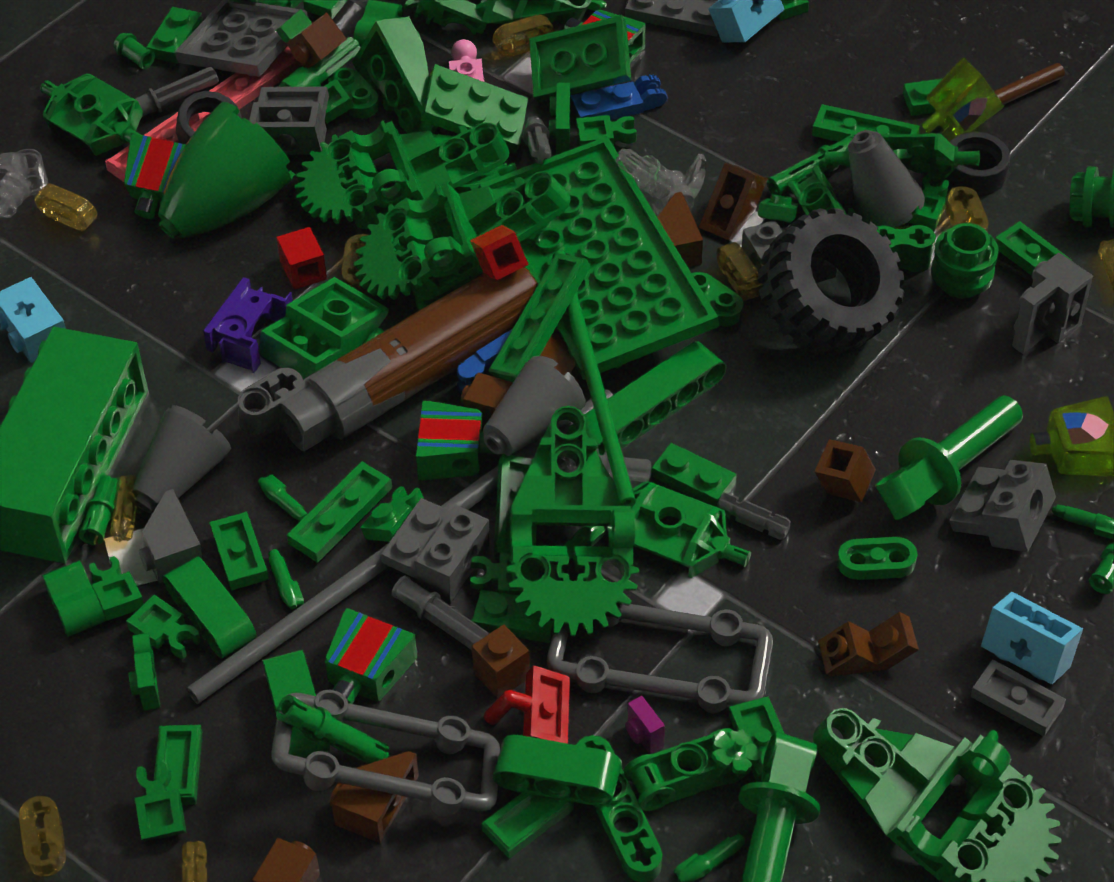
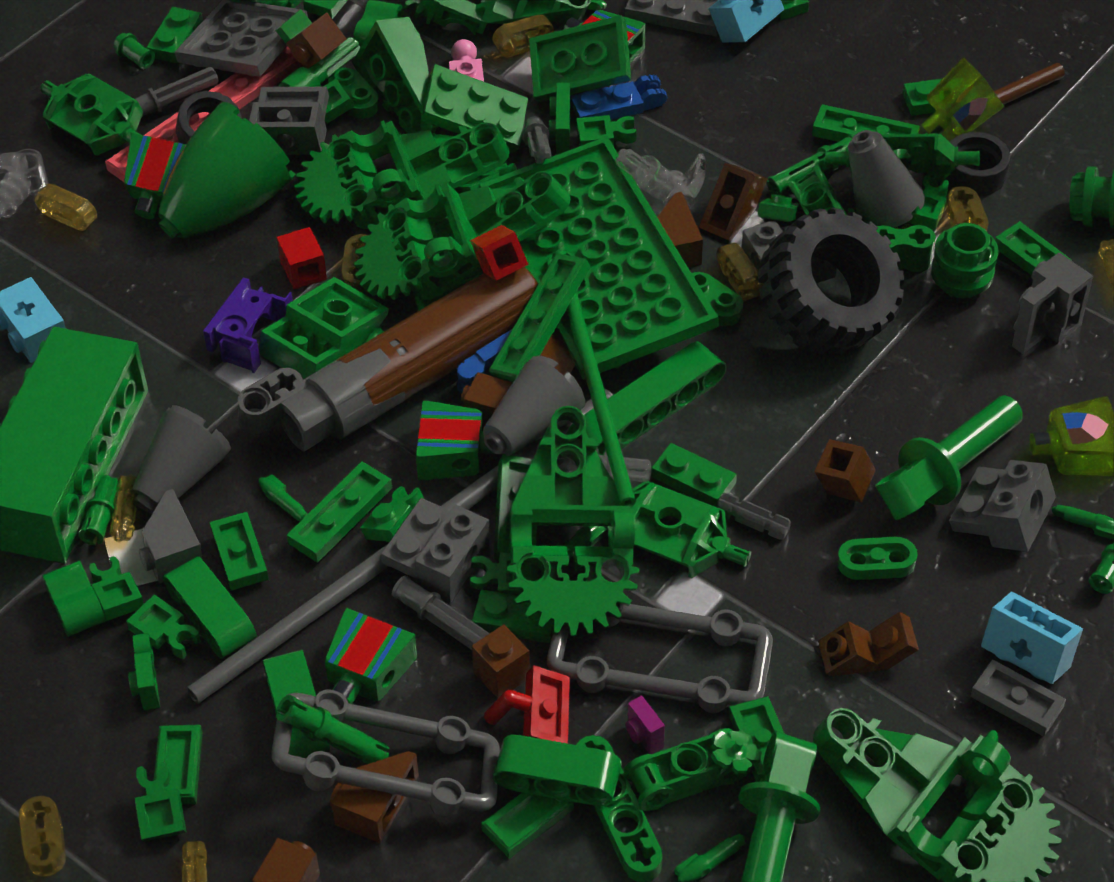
green piece [268,549,304,610] -> none

